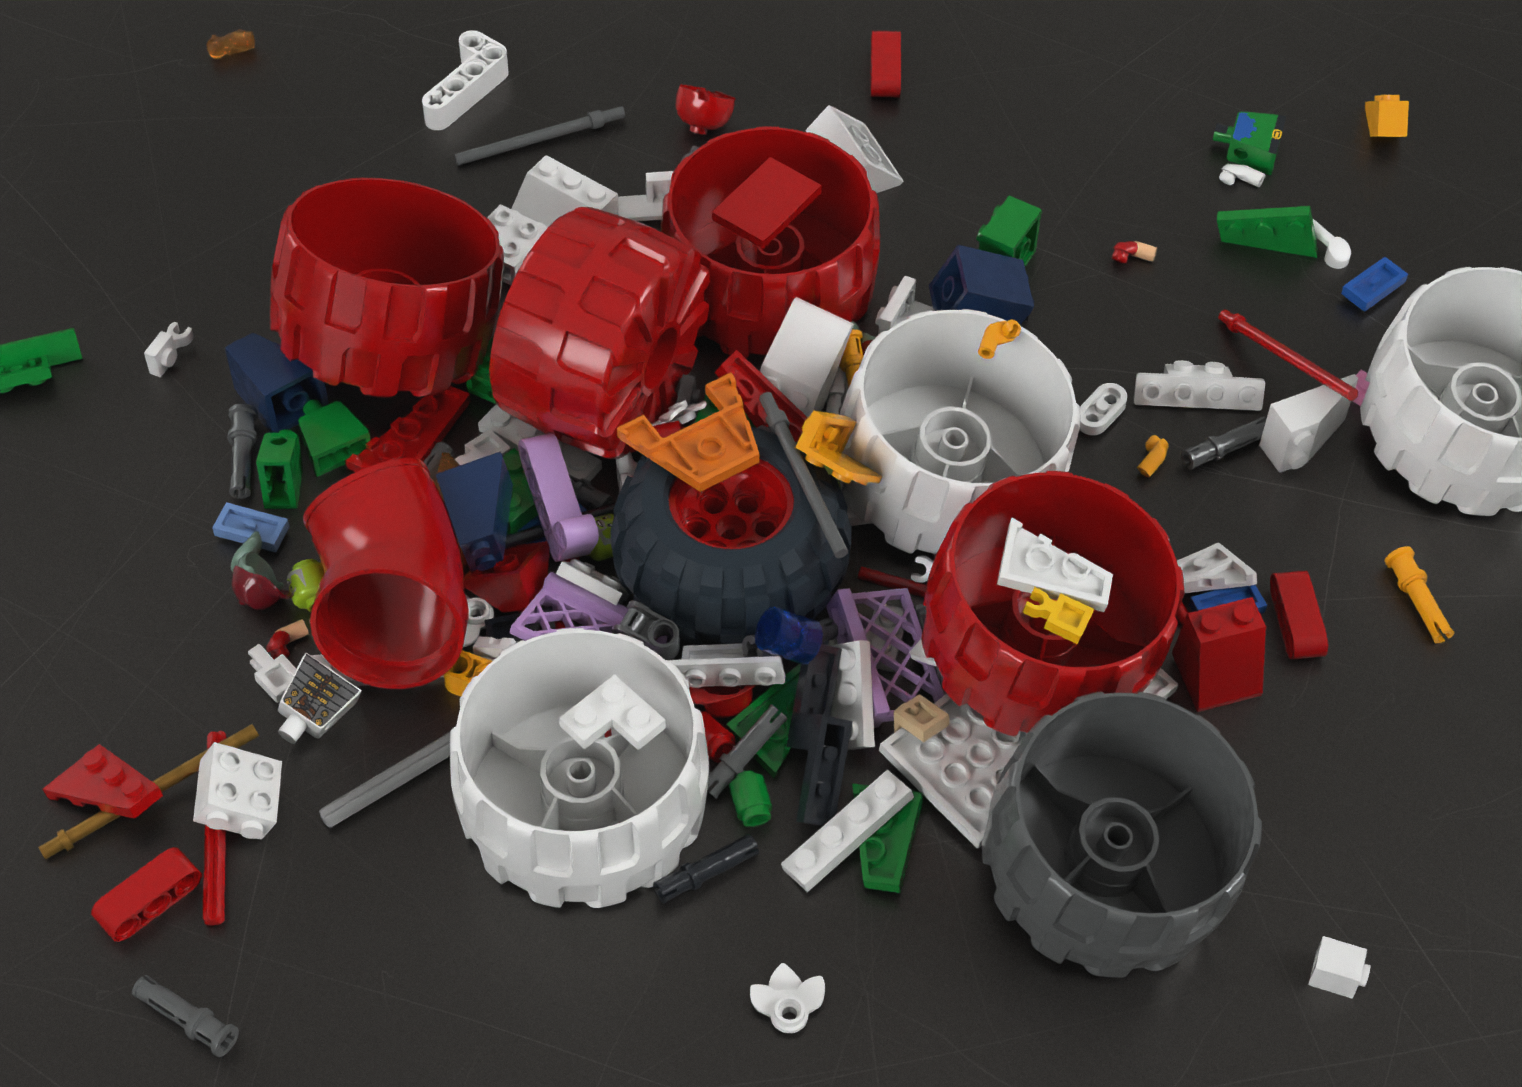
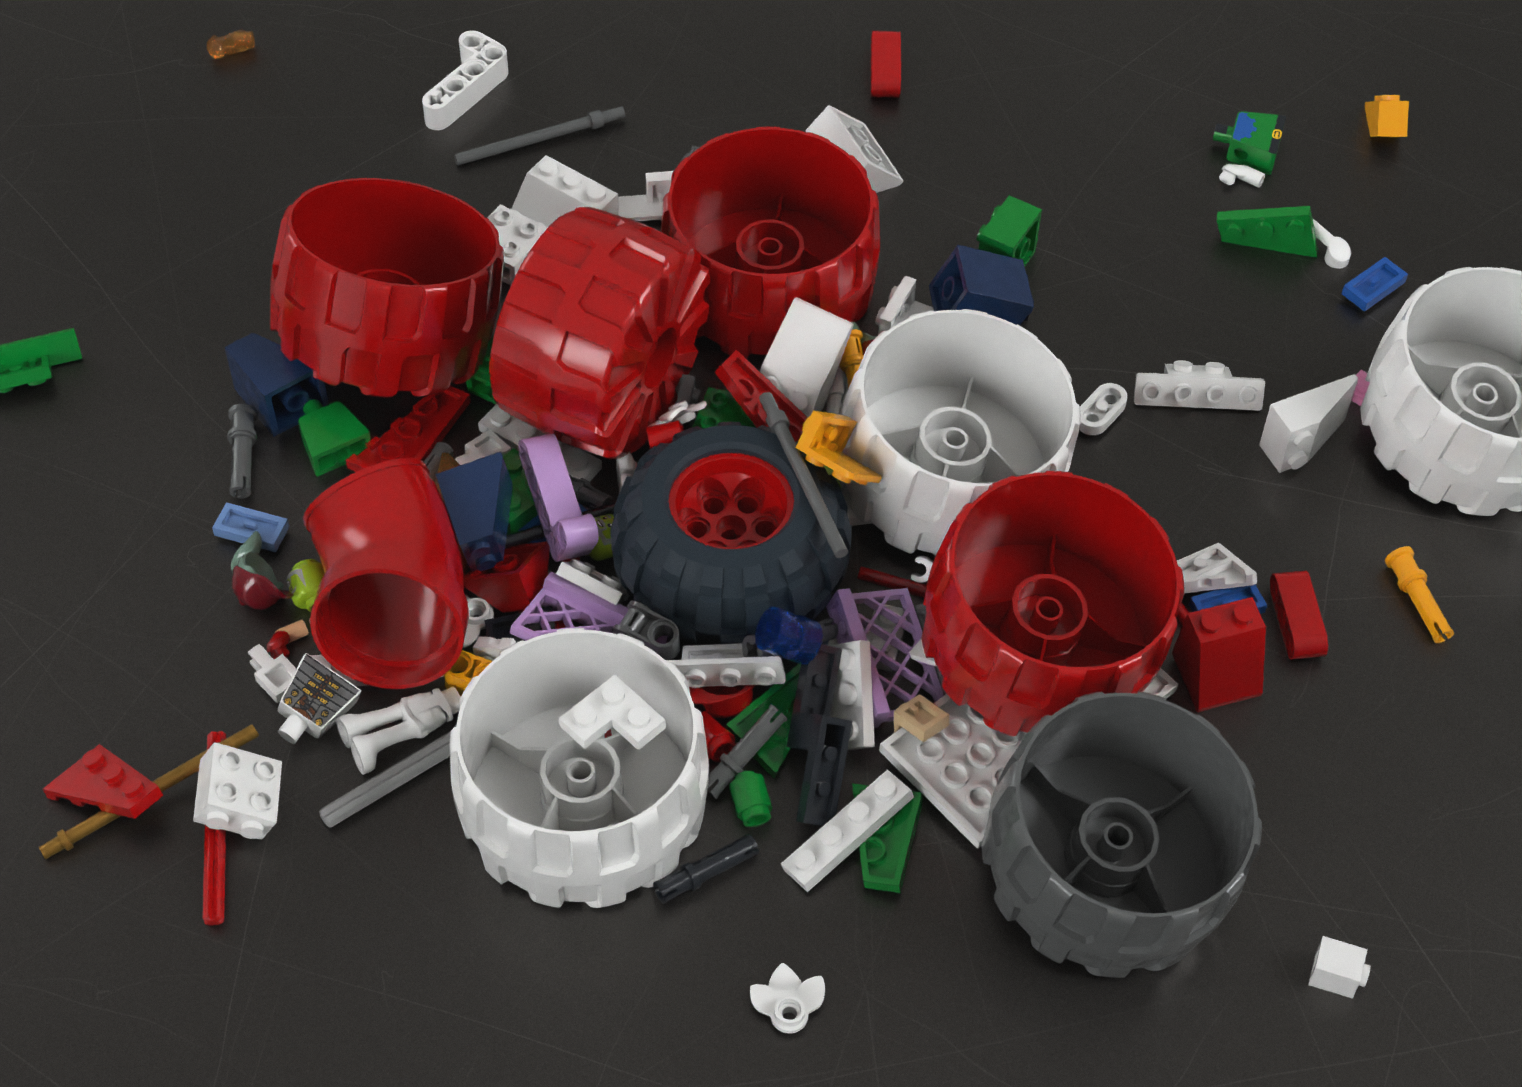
red beam [91,847,202,942] -> none
dark grey pin [132,975,239,1057] -> none
white plate [144,322,194,378] -> none
green torso [256,429,303,509] -> none
orange wing [617,373,760,492] -> none
red cylinder [675,84,736,135] -> none
red tile [712,157,822,249] -> none
light orange arm [978,319,1021,359] -> none
white wing [997,518,1113,612] -> none
yellow plate [1022,587,1094,644] -> none
arm [1112,241,1157,263] -> none
light orange arm [1137,435,1169,478] -> none
dark grey pin [1181,417,1266,470] -> none
red bar [1218,309,1359,401] -> none
none -> white piece [336,686,461,775]

